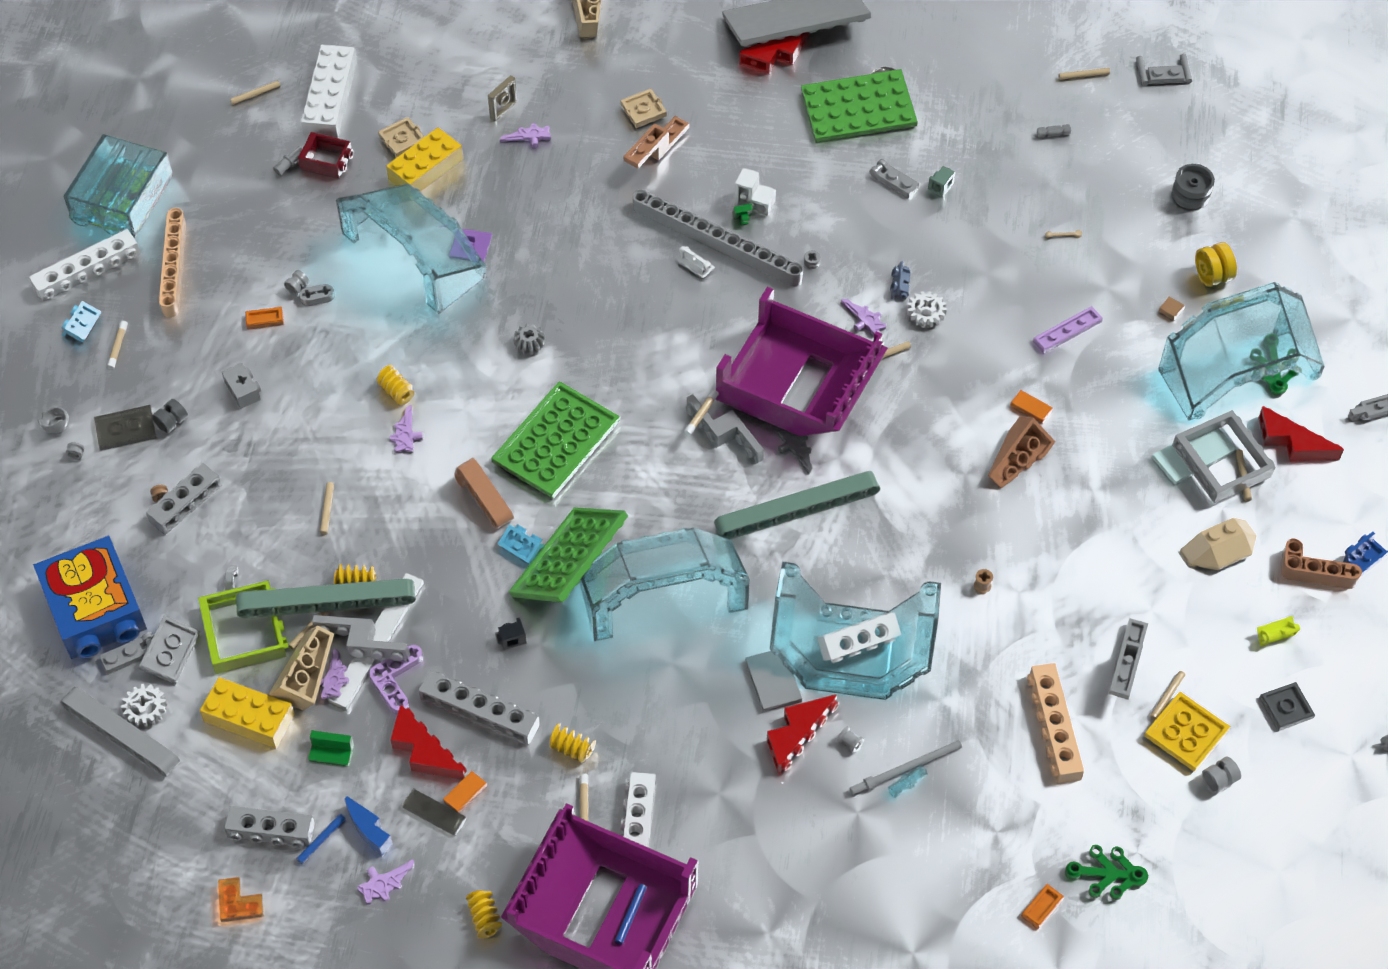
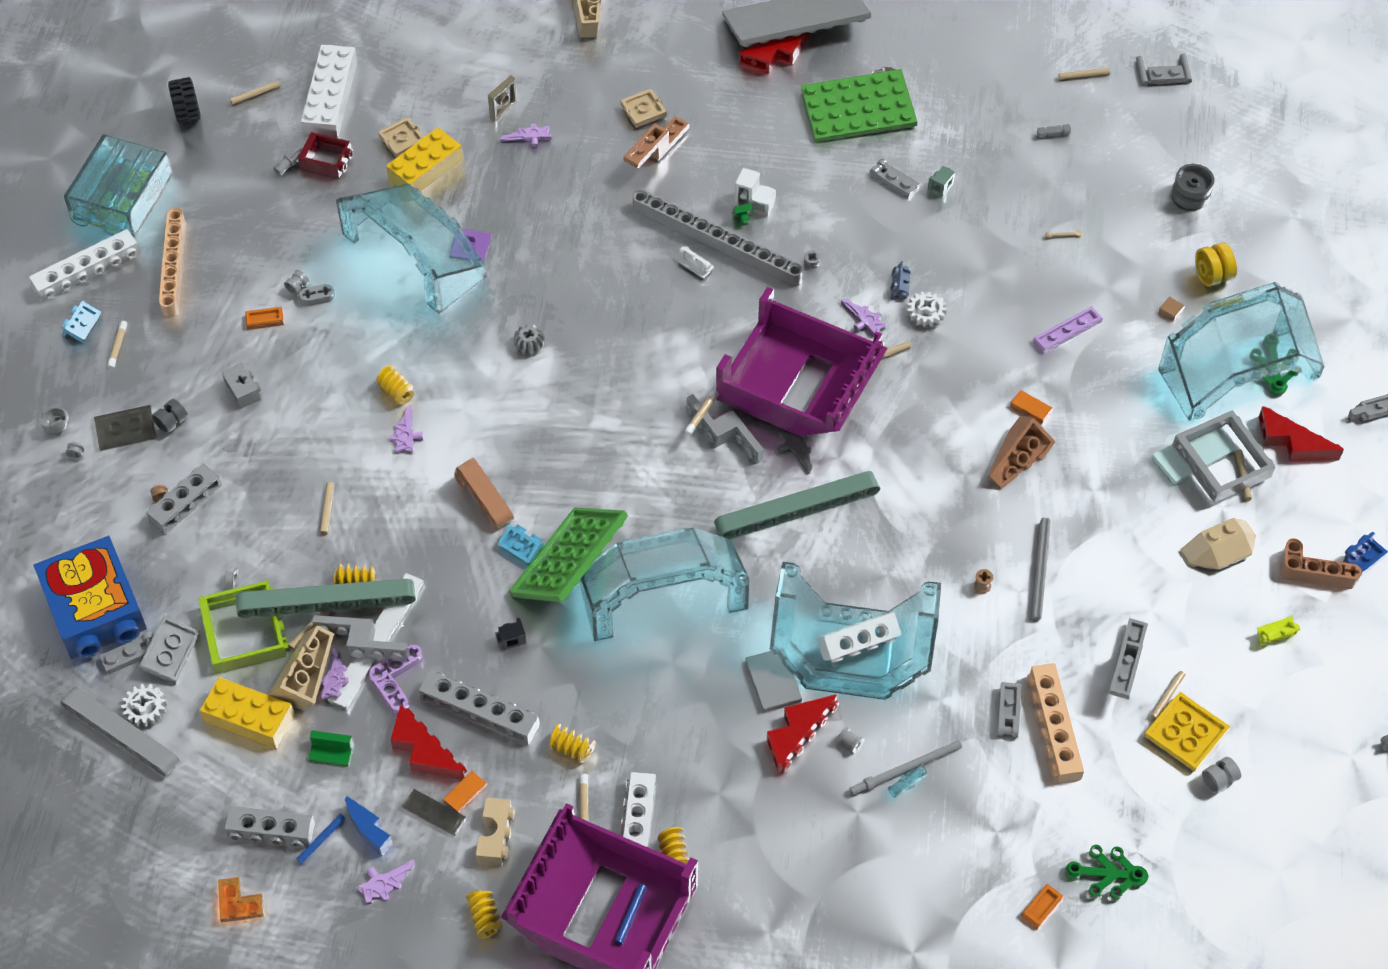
bright green plate [491,381,620,499] -> none
dark grey tile [1259,682,1316,731] -> none
none -> black tyre [168,77,201,124]
none -> tan arch [476,797,515,866]
none -> yellow piece [658,827,689,864]
none -> light grey plate [997,682,1021,738]
none -> light grey axle [1031,517,1051,621]

